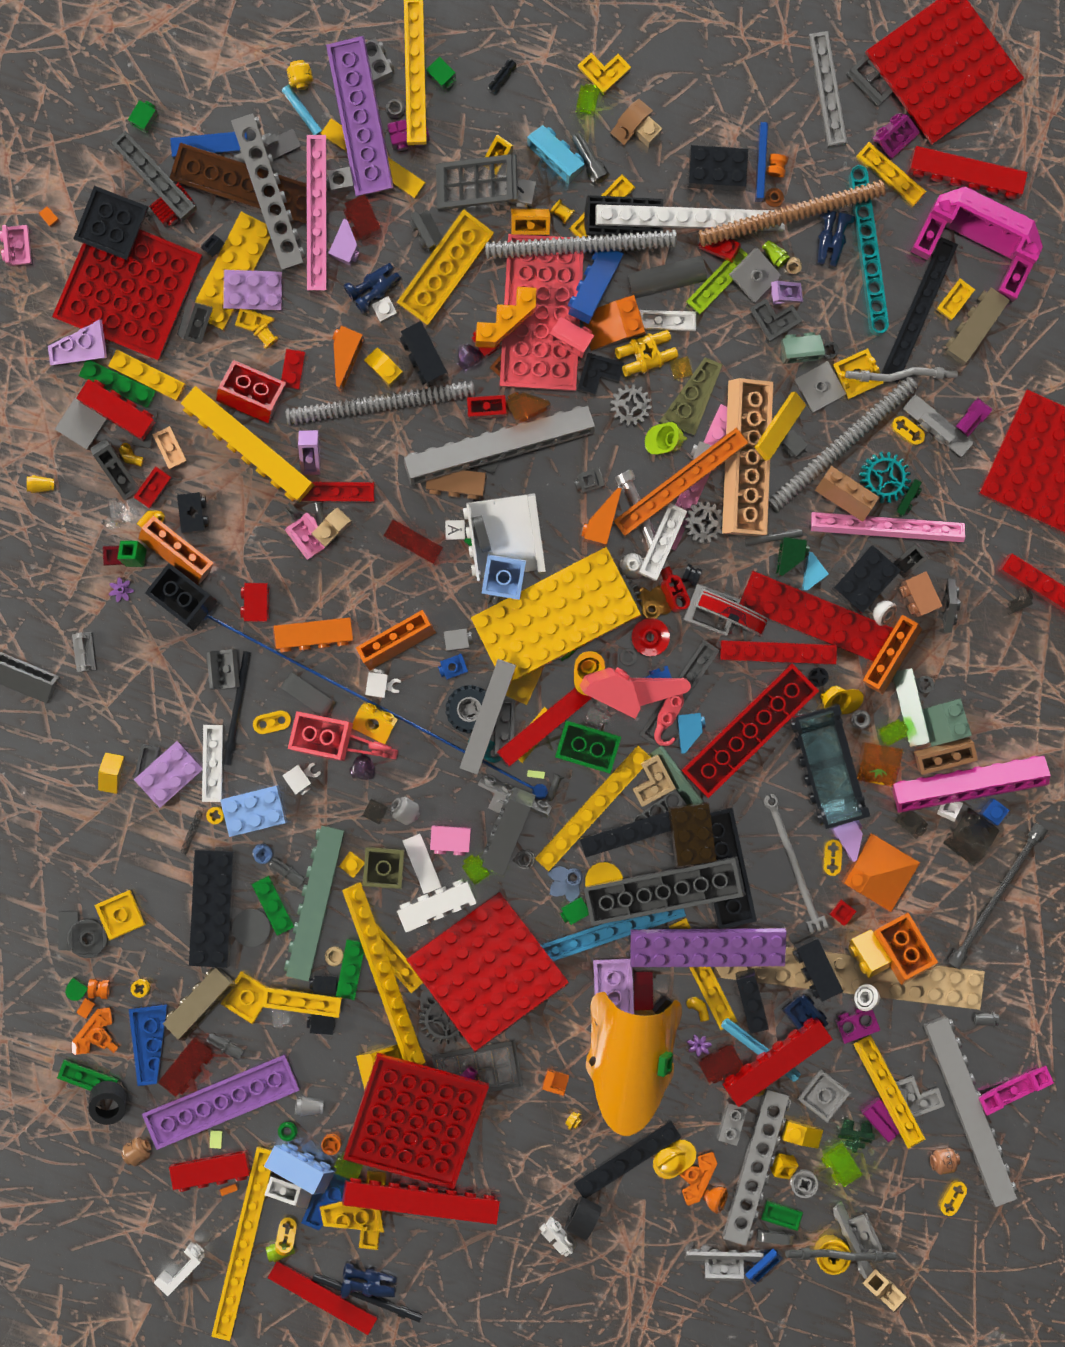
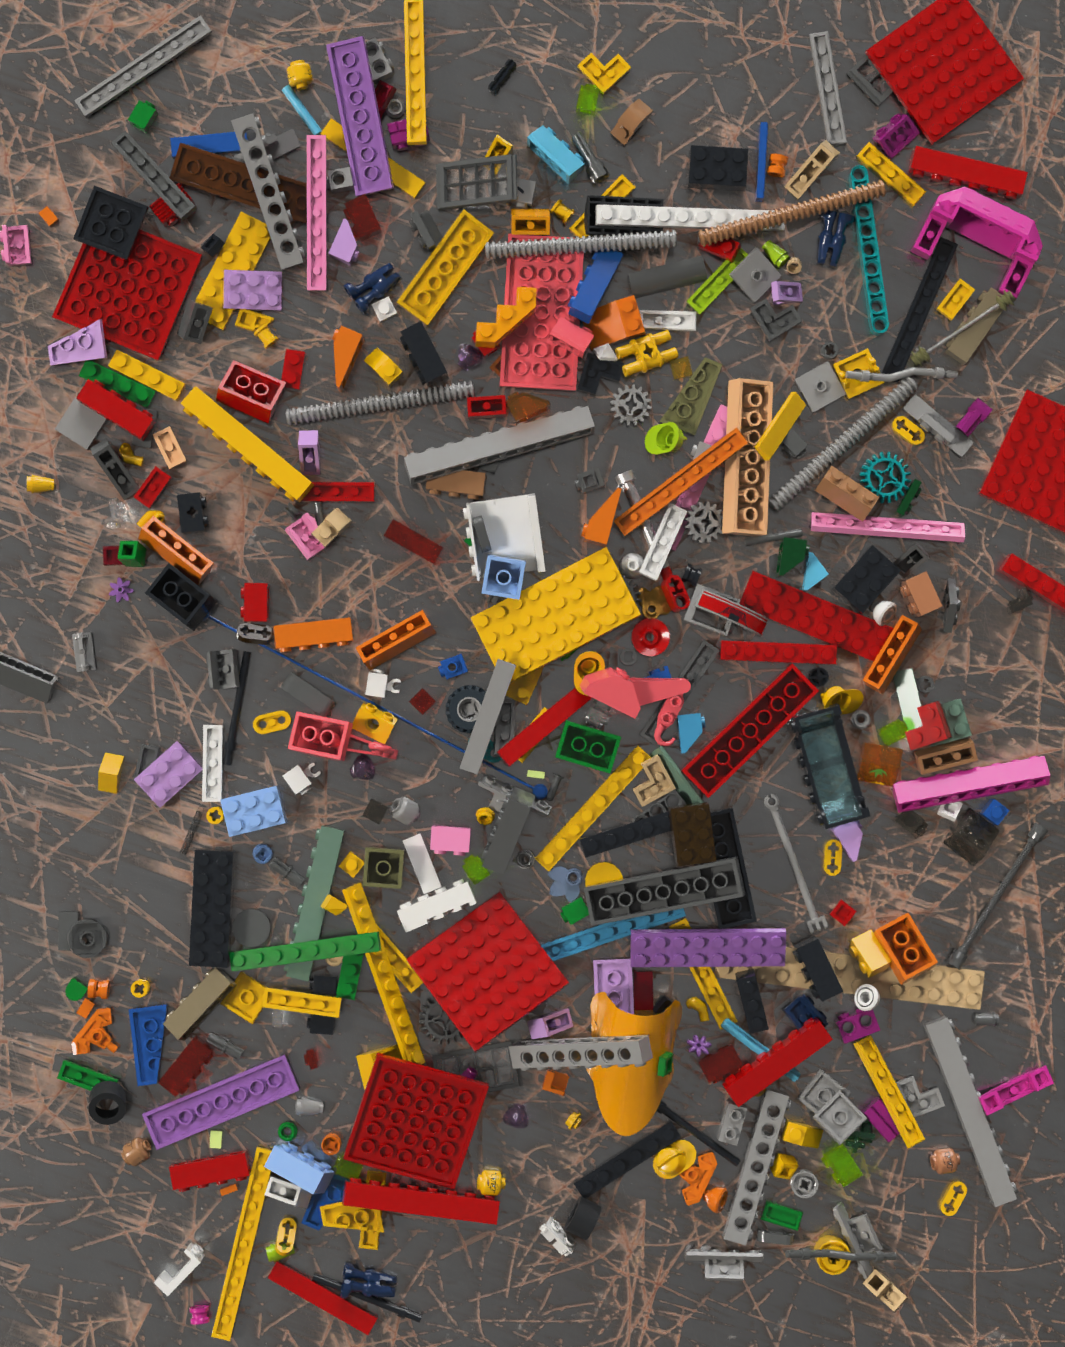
yellow plate [94,890,146,941] -> none
green plate [251,876,294,936] -> none
green brick [426,56,456,91] -> none
light grey brick [444,628,473,651] -> none
white tile [445,520,465,540] -> none
tan brick [634,116,662,148] -> none
blue tile [745,1248,783,1284] -> none
dark orange plate [765,188,784,207] -> none
sand green slope [781,332,825,364] -> none
orange slope [841,833,920,912] -> none
none -> light grey plate [74,15,212,118]
none -> dark pink wheel [189,1305,210,1325]
none -> green plate [229,932,381,972]
none -> dark brown beam [236,623,273,645]
none -> clear red plate [304,1047,319,1070]
none -> yellow slope [320,894,348,916]
none -> dark red tile [375,80,397,119]
none -> clear red plate [409,688,436,715]
none -> yellow plate [476,807,495,825]
none -> yellow head [477,1170,506,1196]
none -> clear purple brick [502,1104,529,1128]
none -> light grey brick [508,1035,653,1071]
none -> lavender slope [527,1008,574,1039]
none -> white slope [593,343,618,361]
none -> black bar [656,1101,741,1167]
none -> tan slope [784,140,840,199]
none -> light grey tile [812,1090,867,1146]
none -> red brick [905,701,951,750]
none -> axle [910,290,1016,367]

